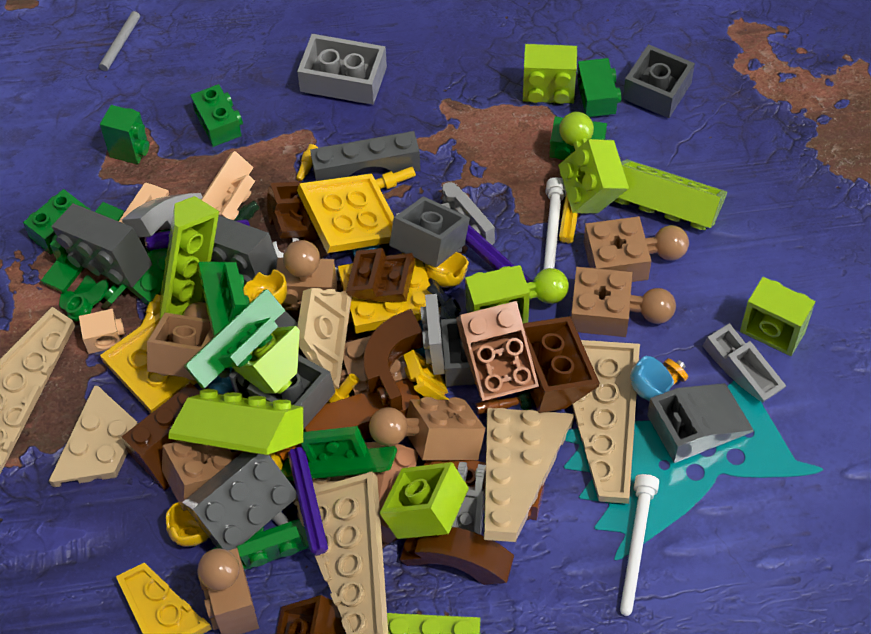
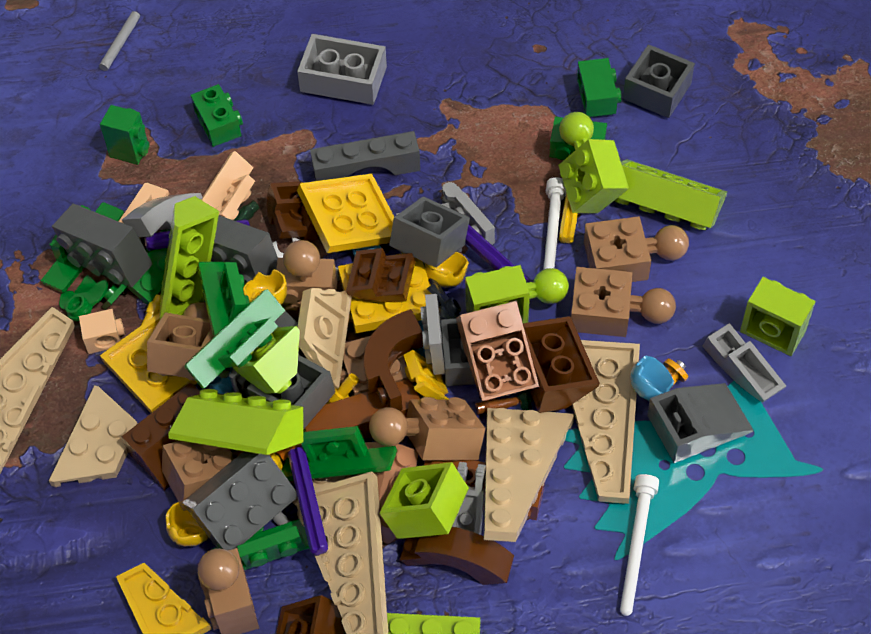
green brick [23,189,86,255] -> none
yellow piece [296,144,318,181] -> none
yellow bar [376,167,416,189] -> none
lime brick [523,44,577,104] -> none

